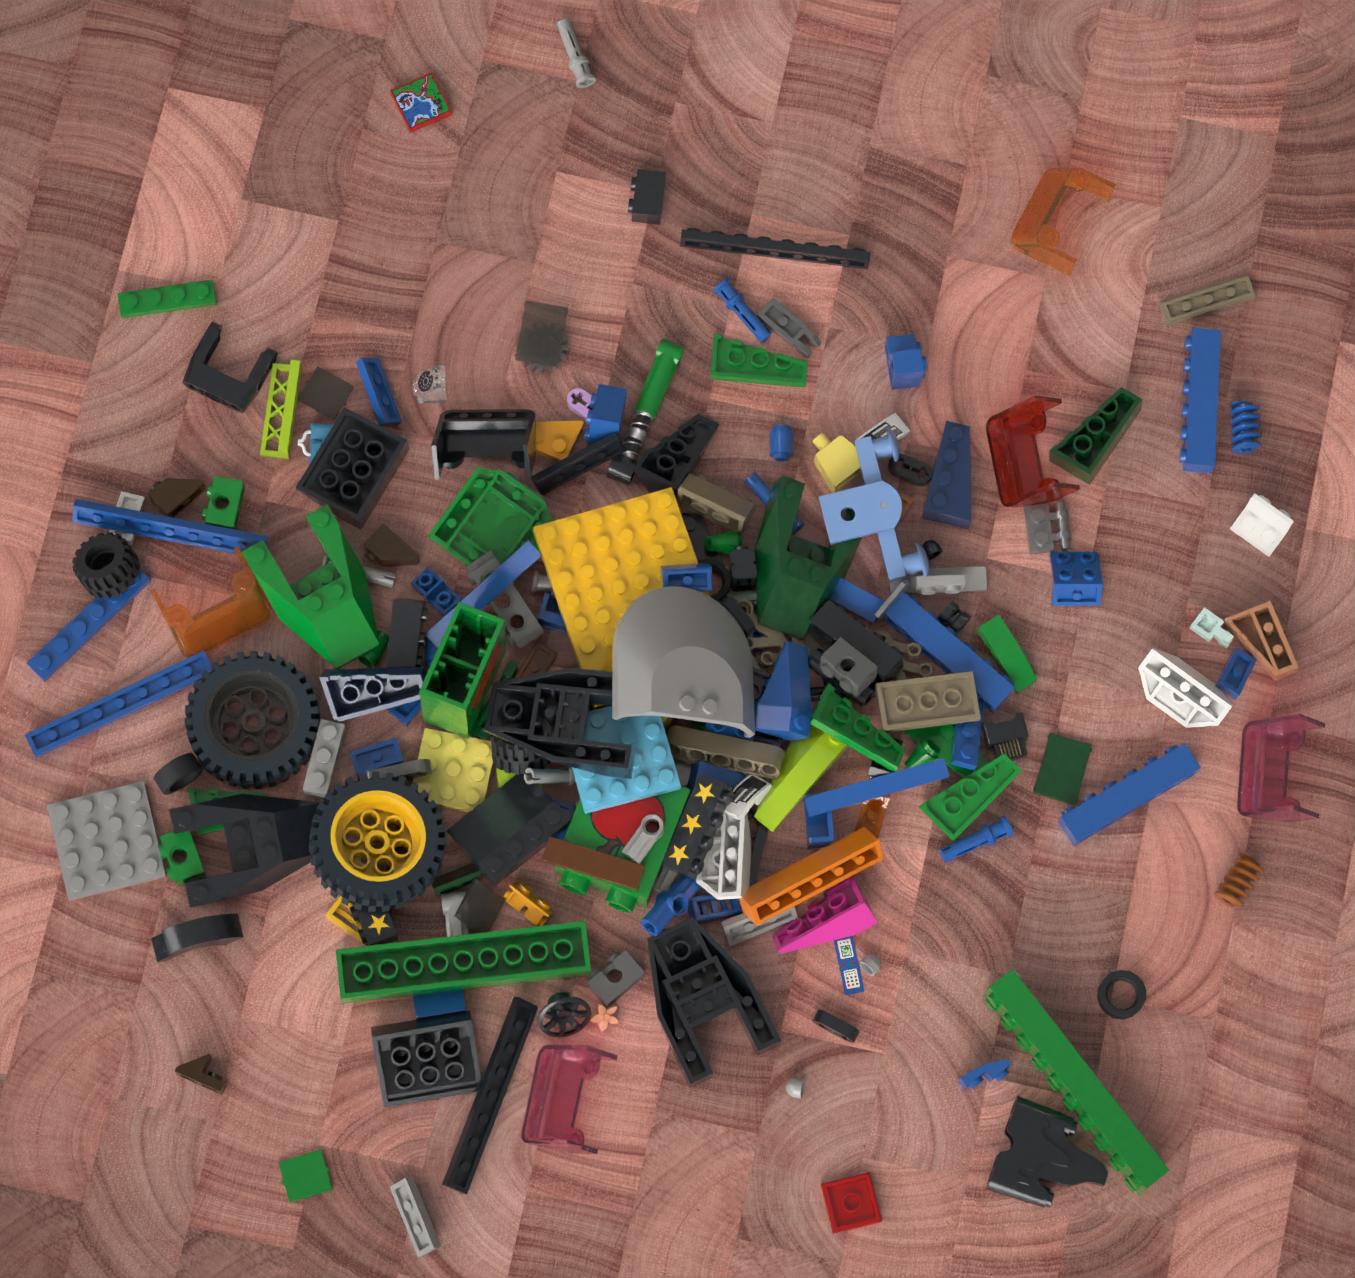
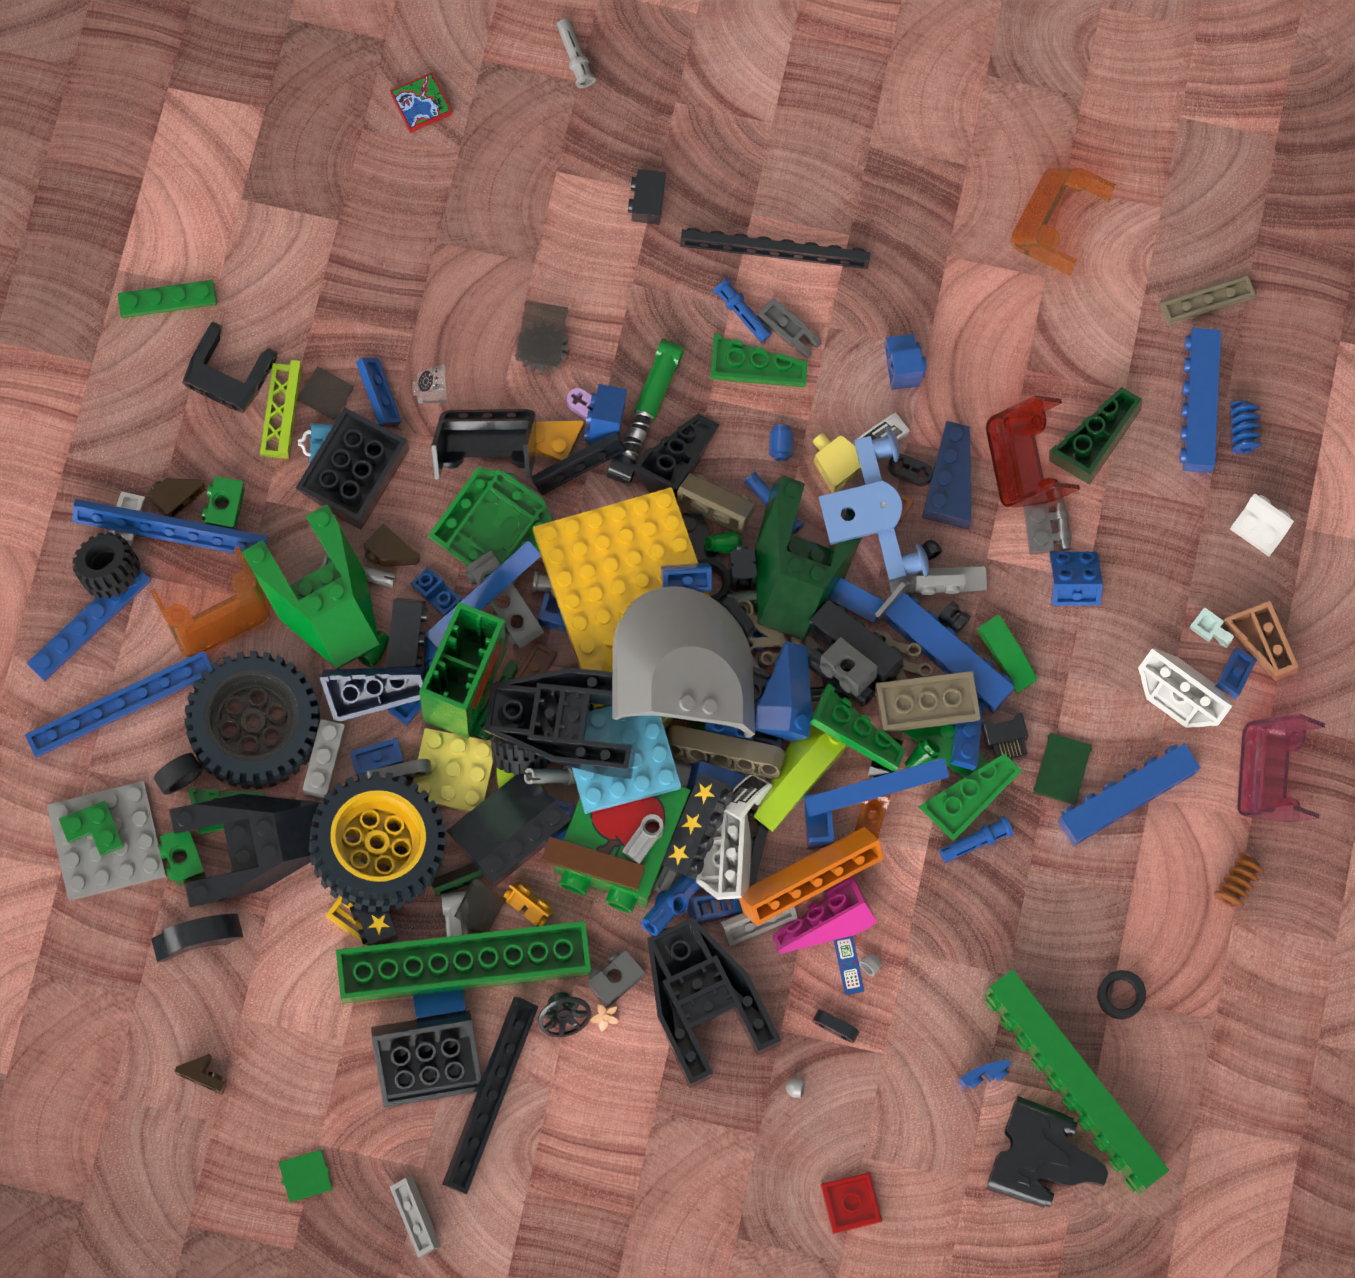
clear pink windscreen [521,1045,618,1154] -> none
none -> green plate [59,800,124,856]

